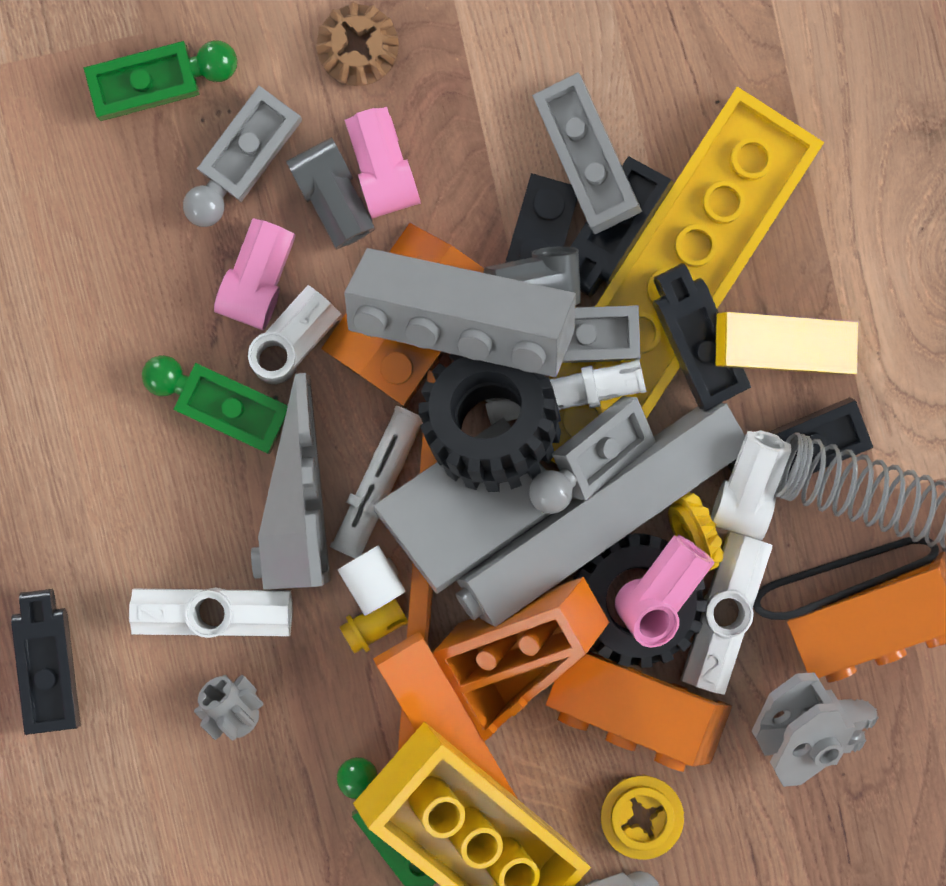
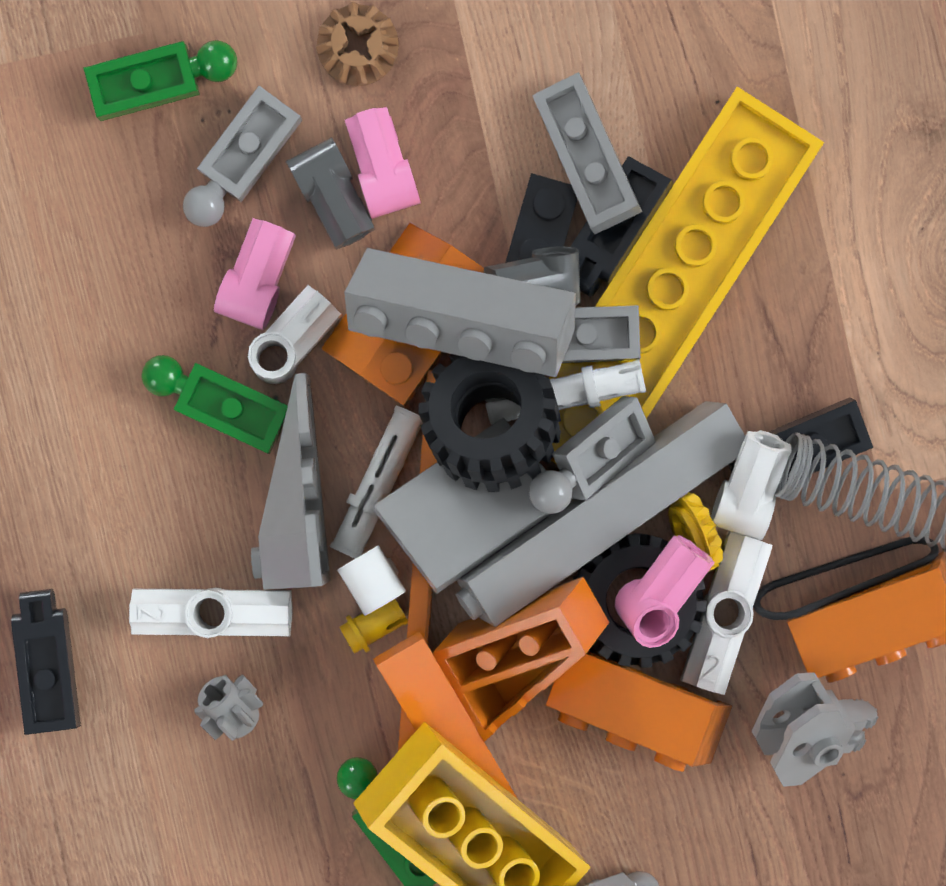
yellow gear [600,774,684,860] -> none
black hinge [653,263,751,410] -> none
tile [715,312,858,375] -> none

